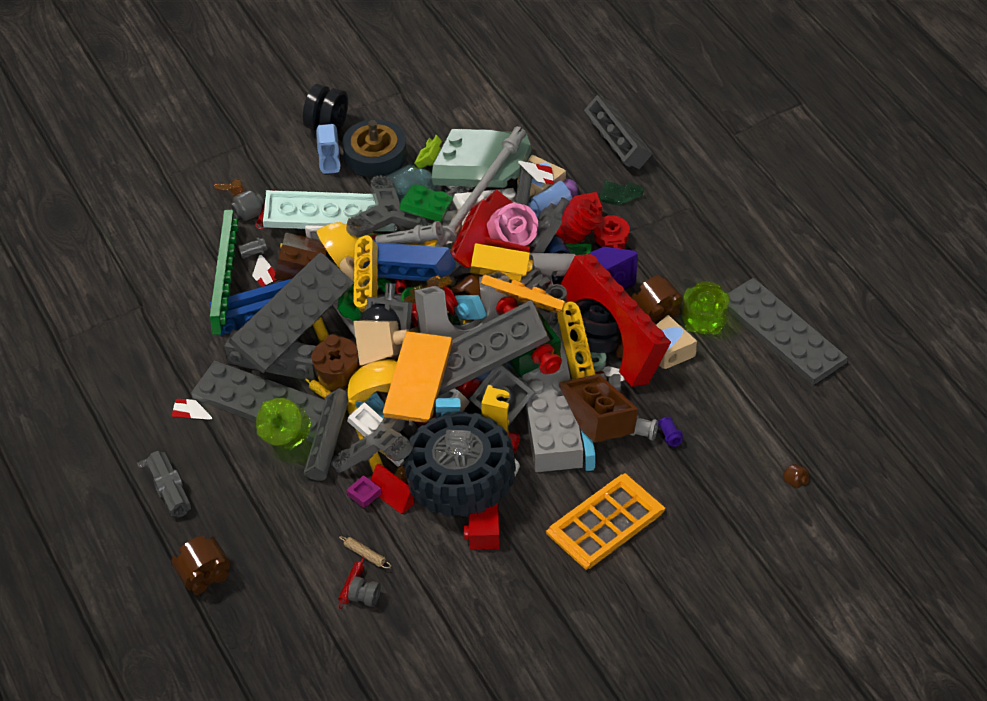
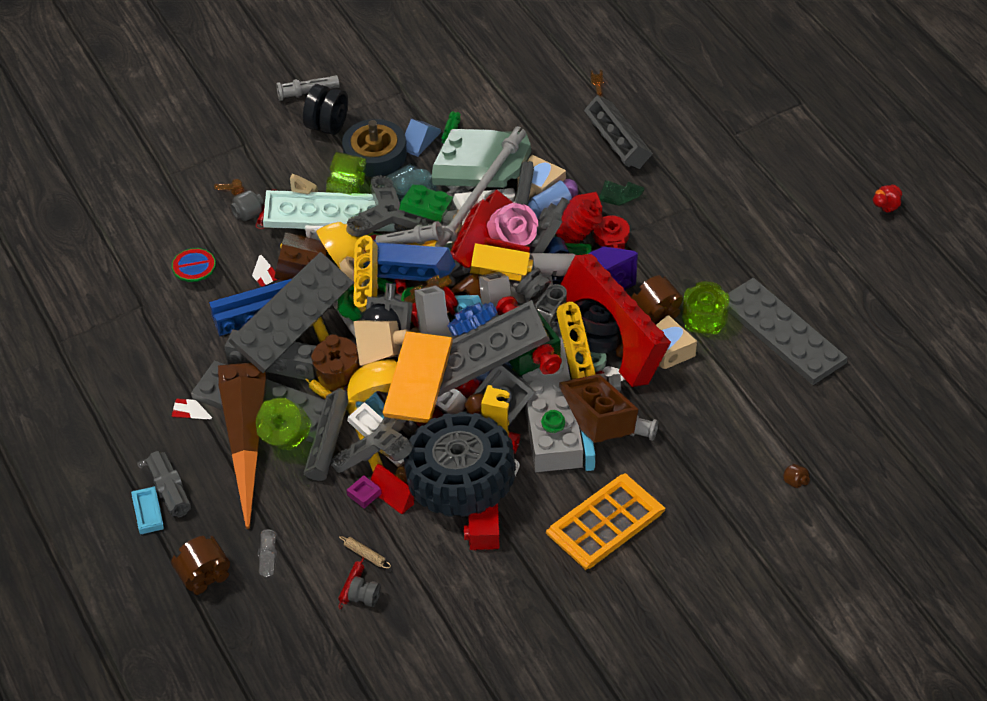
green plate [210,210,239,335] -> none
dark grey pin [238,237,267,259] -> none
light blue brick [316,124,340,174] -> none
lime plate [414,135,442,169] -> none
medium azure plate [435,398,460,419] -> none
clear plate [445,430,473,455] -> none
light orange wing [481,275,566,313] -> none
white sticker [518,161,554,185] -> none
dark purple pin [658,417,683,447] -> none
none -> medium azure tile [131,486,164,535]
none -> piece [171,248,216,282]
none -> reddish brown plate [218,363,267,530]
none -> clear axle [257,530,277,577]
none -> light grey pin [276,75,339,101]
none -> tan slope [290,174,318,194]
none -> clear neon green brick [326,152,366,195]
none -> medium blue slope [405,119,441,157]
none -> green axle [442,111,461,144]
none -> blue gear [447,302,498,336]
none -> reddish brown piece [465,393,484,414]
none -> green plate [541,410,565,433]
none -> clear orange hand [591,70,603,96]
none -> red animal [873,185,902,213]

